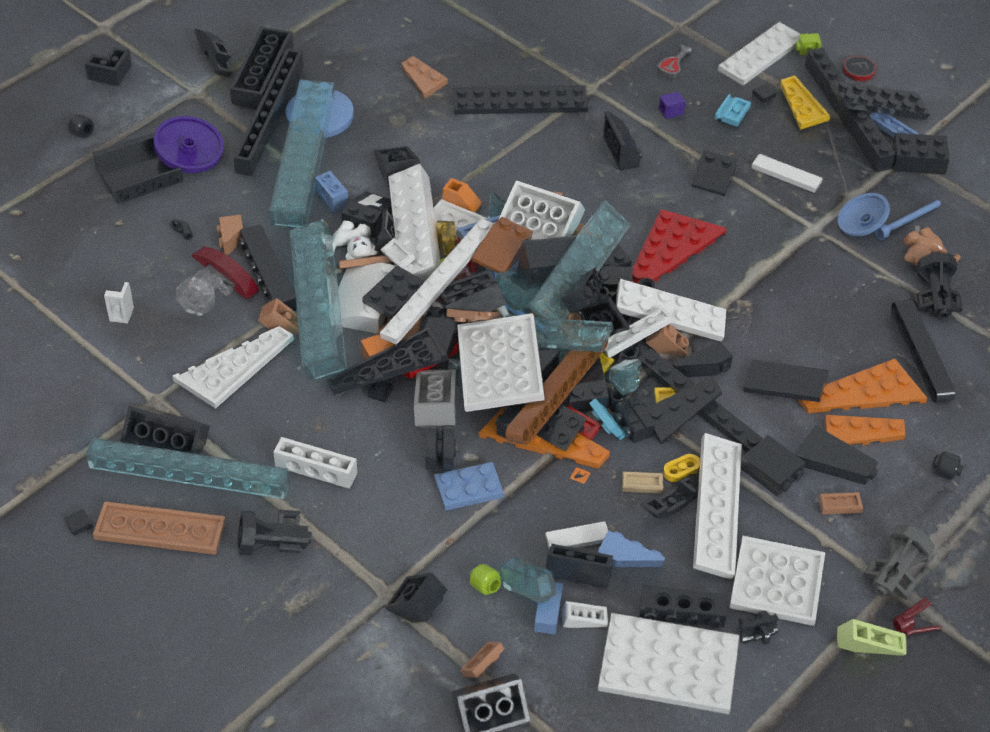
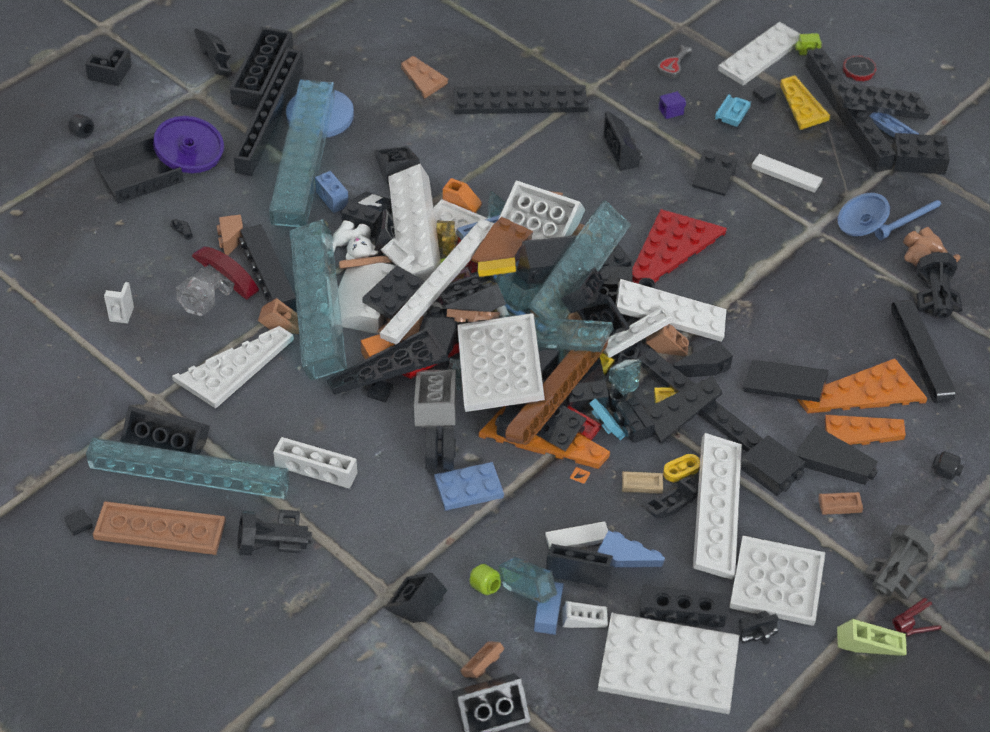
none -> yellow tile [478,257,516,277]

